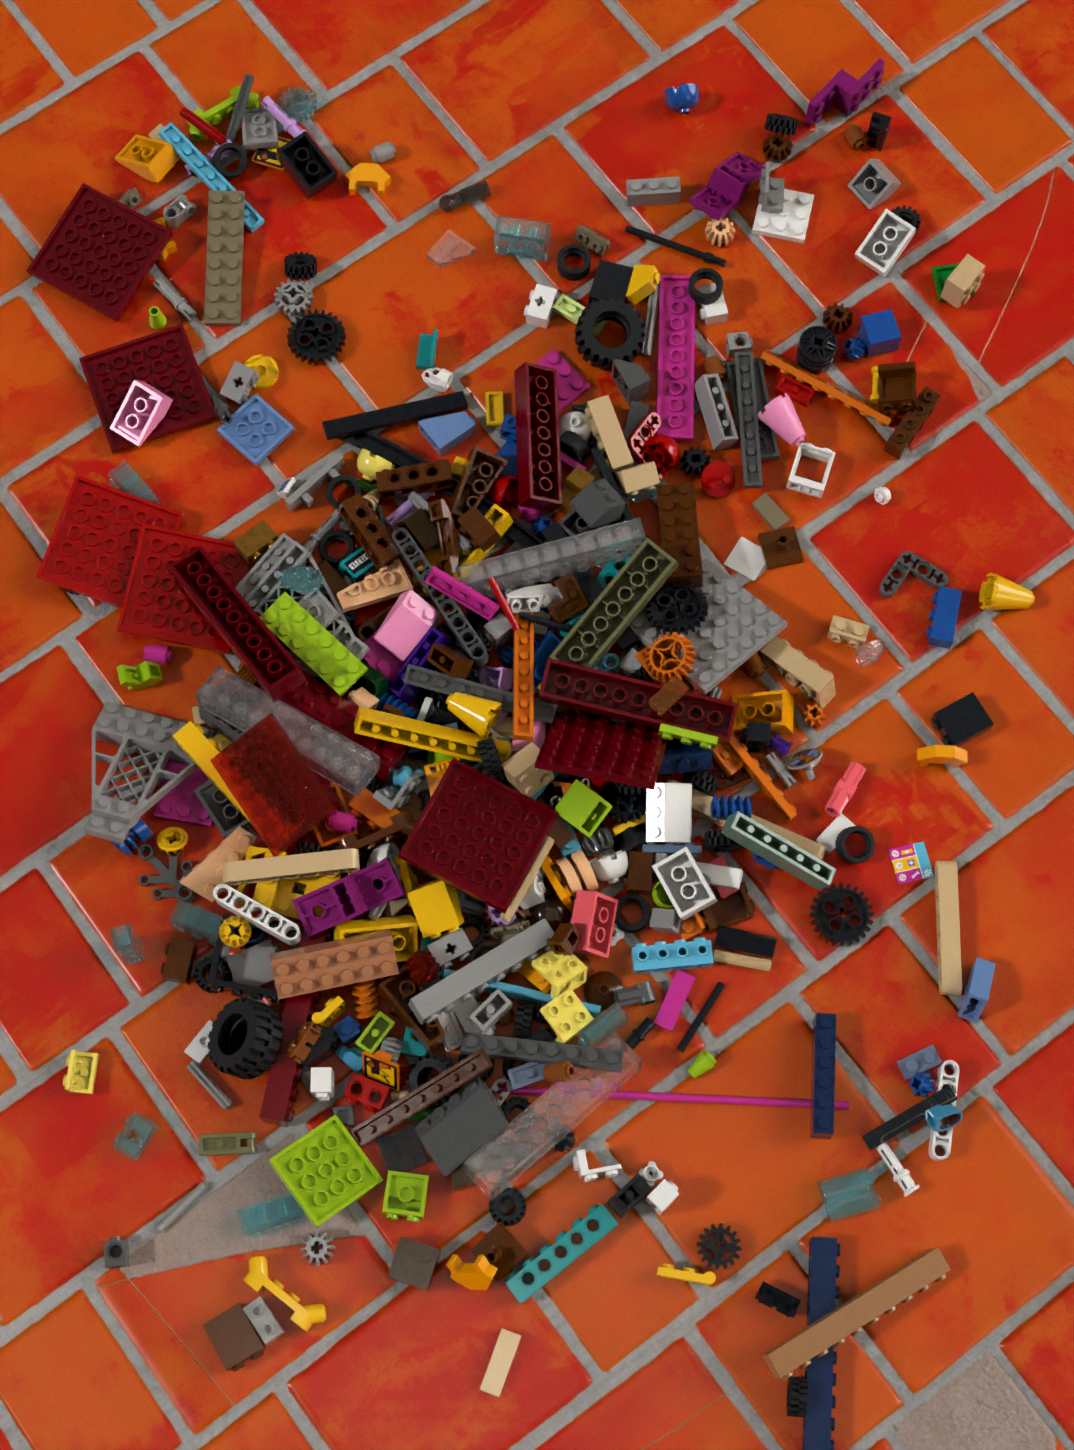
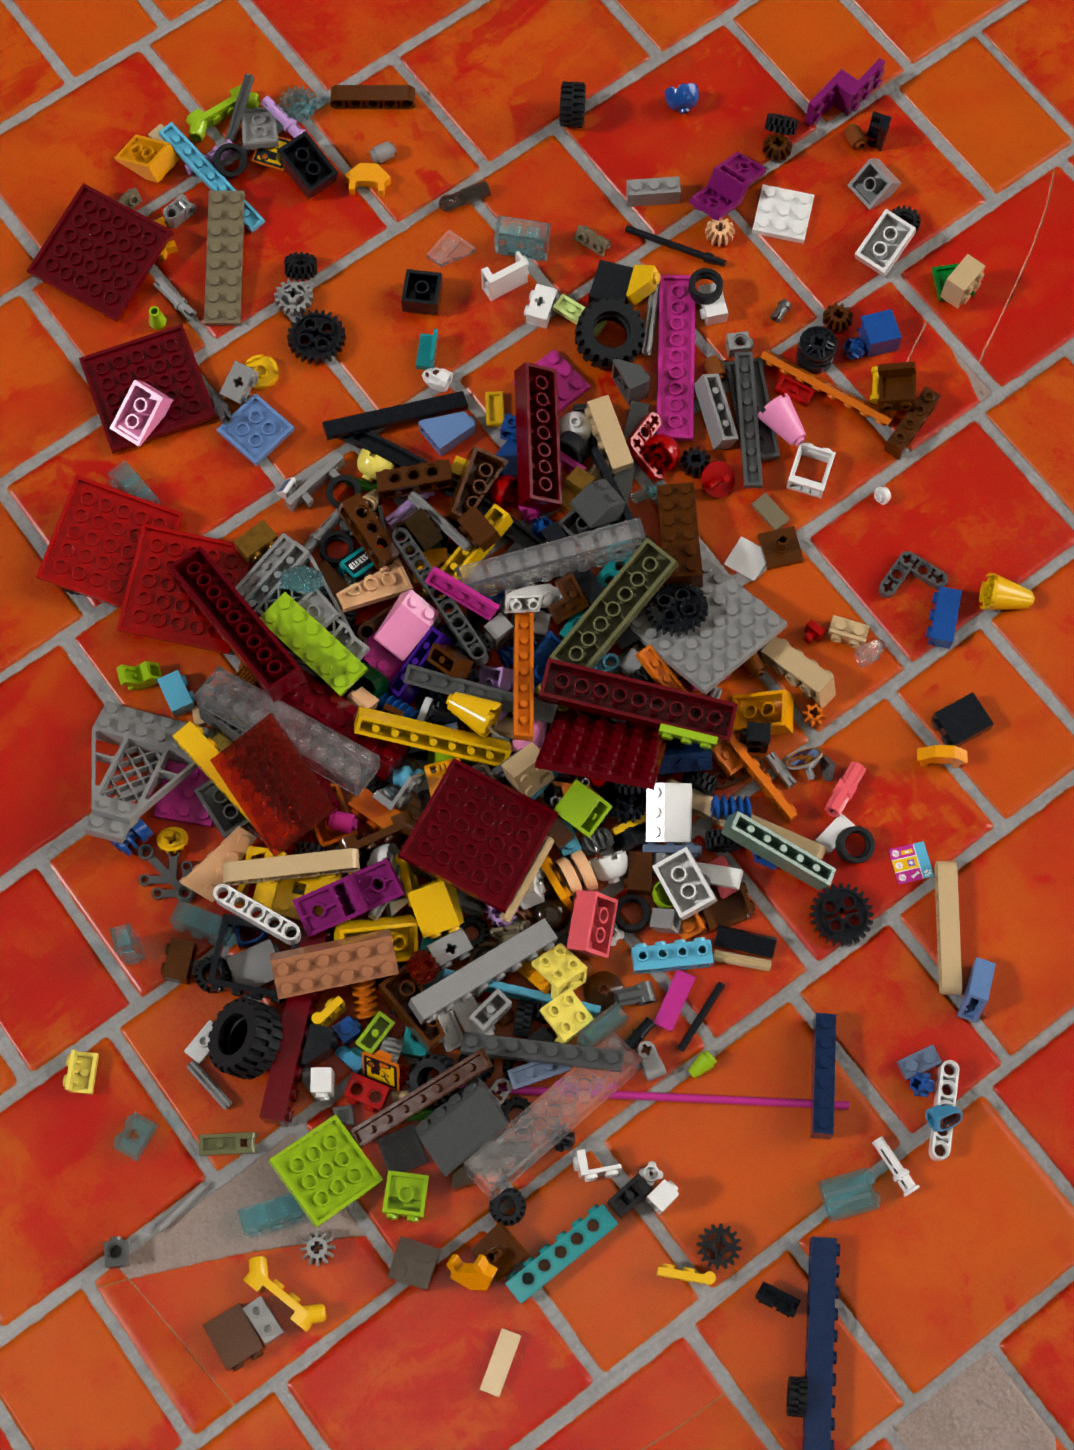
dark pink brick [143,644,173,665] -> none
red axle [180,107,226,145] -> none
yellow gear [219,916,252,948] -> none
dark orange hinge [286,1021,322,1064] -> none
reddish brown slope [428,499,459,575] -> none
black tyre [477,737,503,775] -> none
red bar [487,577,521,631] -> none
black bar [518,611,573,633] -> none
dark orange brick [543,1061,575,1083] -> none
reddish brown brick [547,923,581,956] -> none
black tyre [557,244,591,281] -> none
tan brick [615,461,660,496] -> none
orange gear [644,632,697,684] -> none
clear orange tile [648,675,690,716] -> none
light grey bracket [758,162,785,213] -> none
medium nougat brick [761,1247,951,1380] -> none
dark purple bush [768,733,793,758] -> none
black sticker [862,1086,957,1150] -> none
none -> medium azure brick [157,670,197,718]
none -> reddish brown beam [330,85,415,109]
none -> black brick [401,269,443,316]
none -> white panel [481,251,529,301]
none -> black tyre [559,81,586,128]
none -> light grey piece [636,1041,667,1082]
none -> flat silver pin [770,299,791,323]
none -> red tile [803,619,826,644]
none -> dark grey tile [821,755,836,781]

